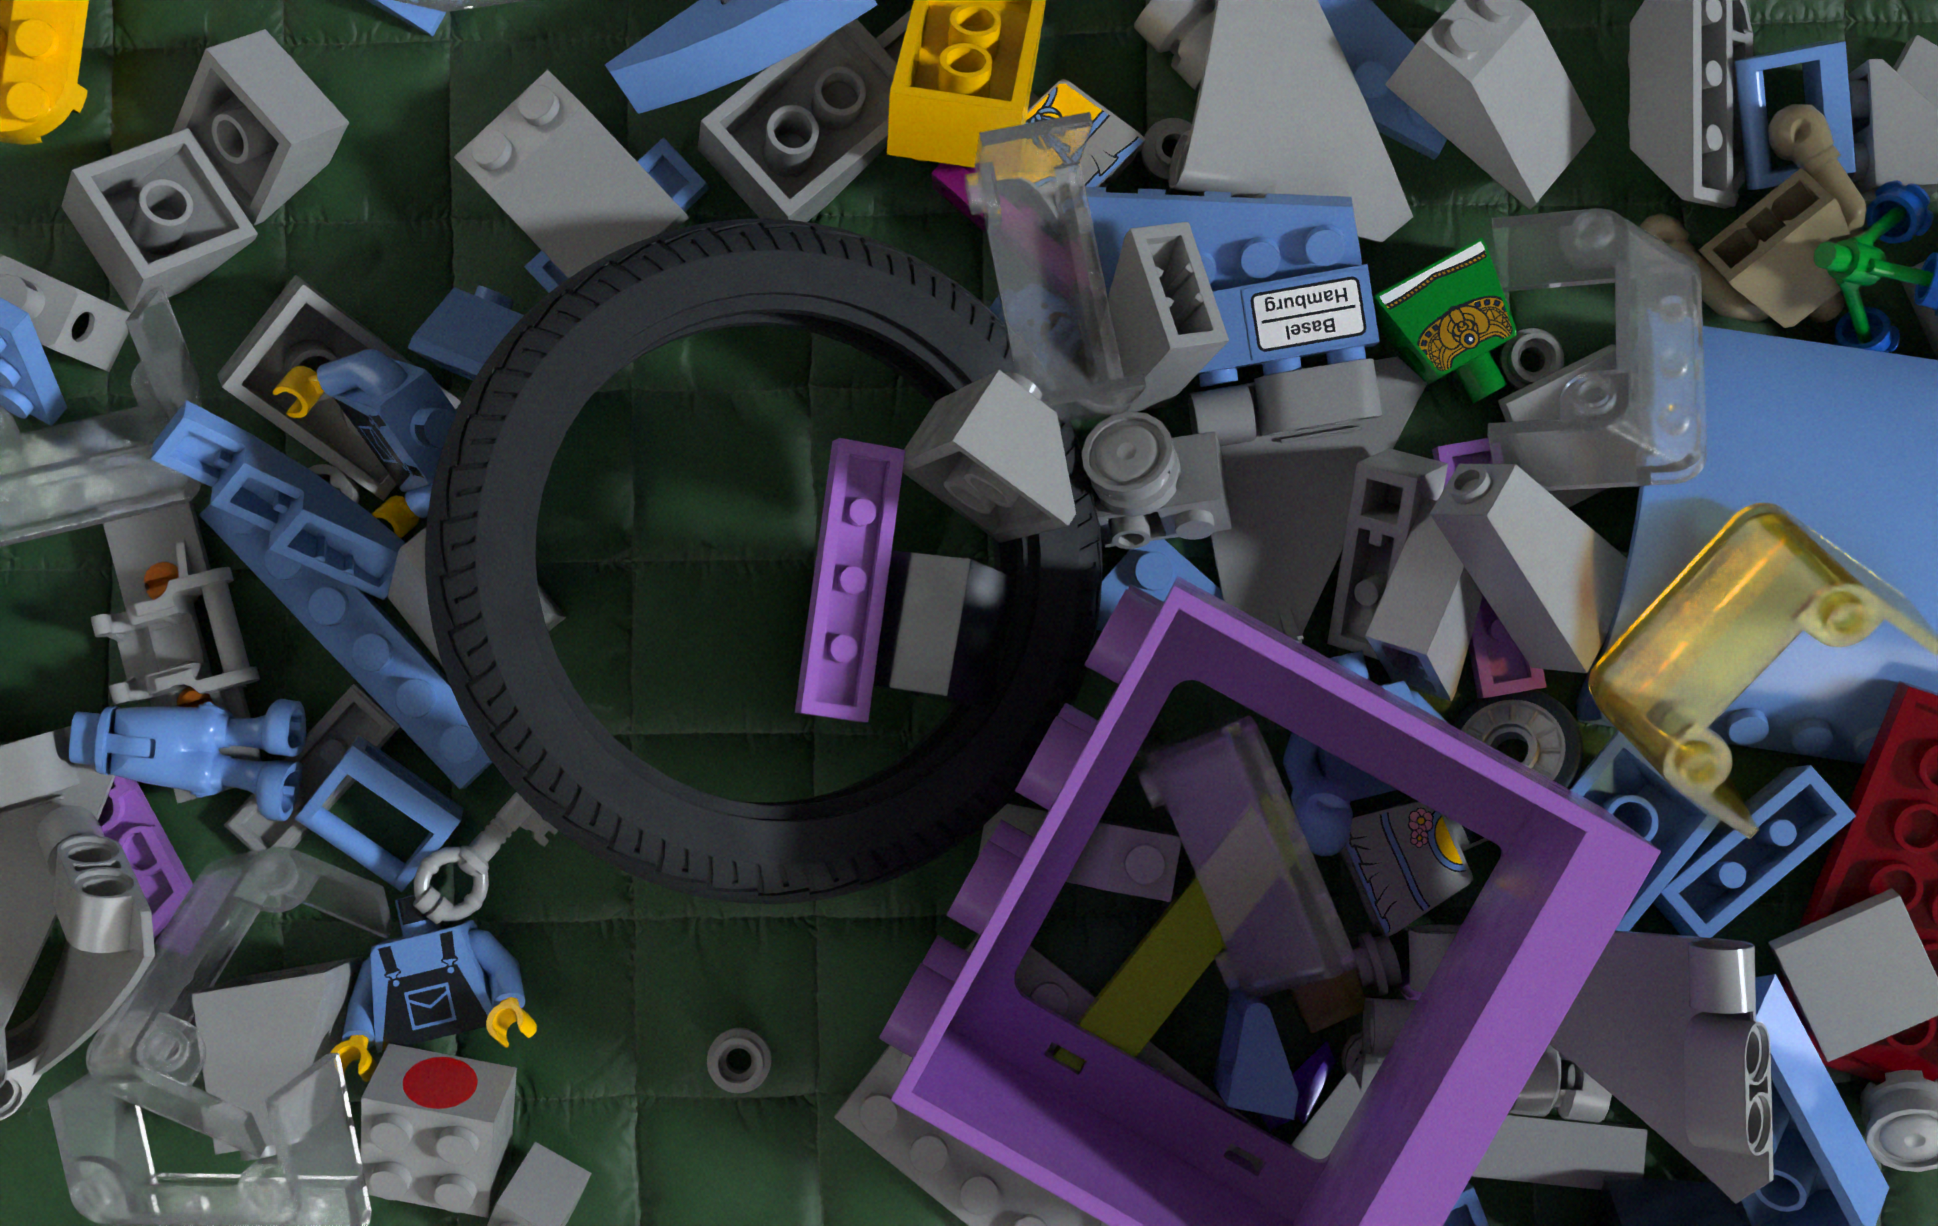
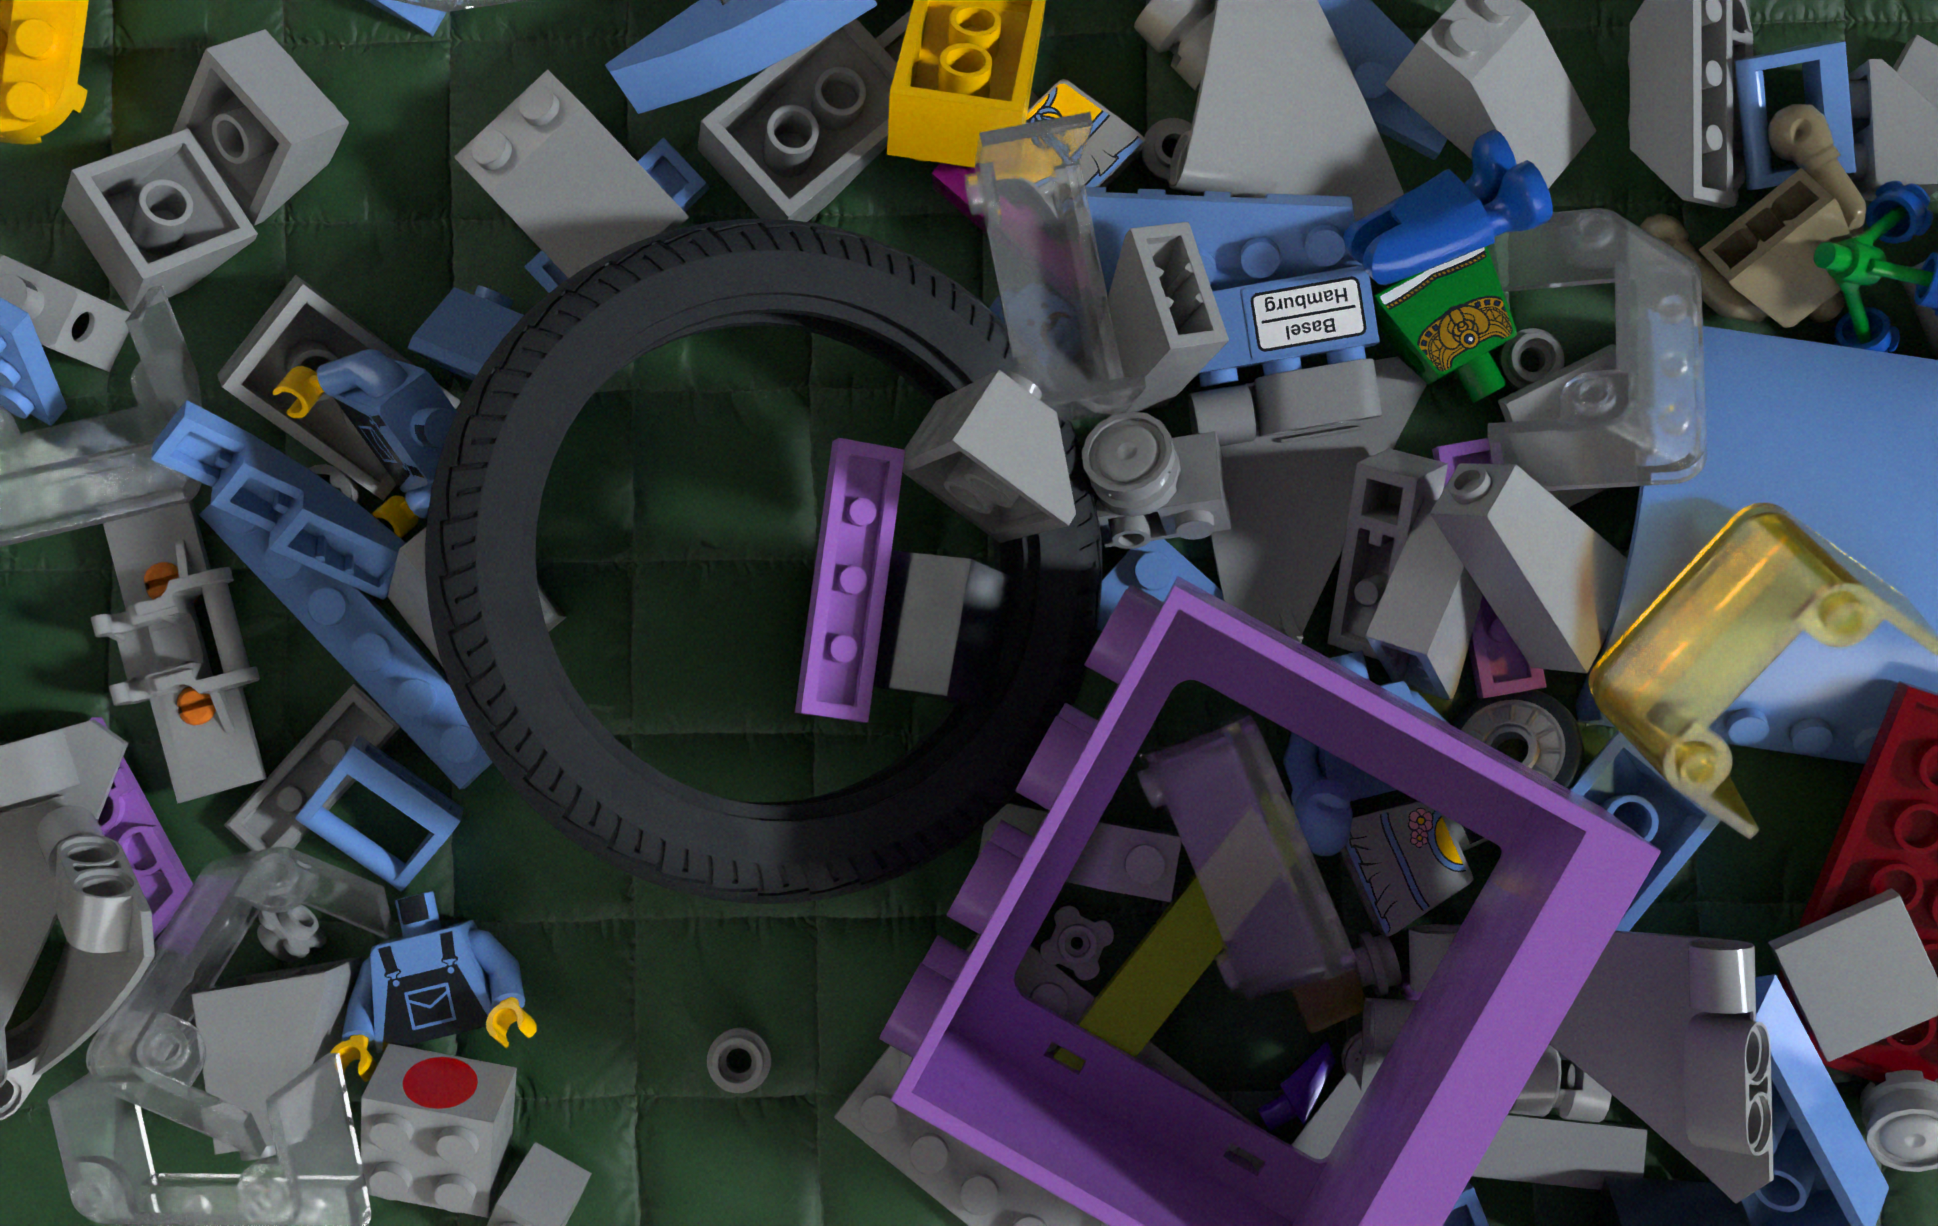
medium blue piece [69,699,306,821] -> none
light grey piece [413,792,558,924] -> none
medium blue tile [1213,985,1299,1120] -> none
medium blue brick [1653,765,1856,938] -> none
none -> light grey plate [257,898,327,962]
none -> light grey plate [1040,905,1114,980]
none -> blue piece [1343,129,1553,285]

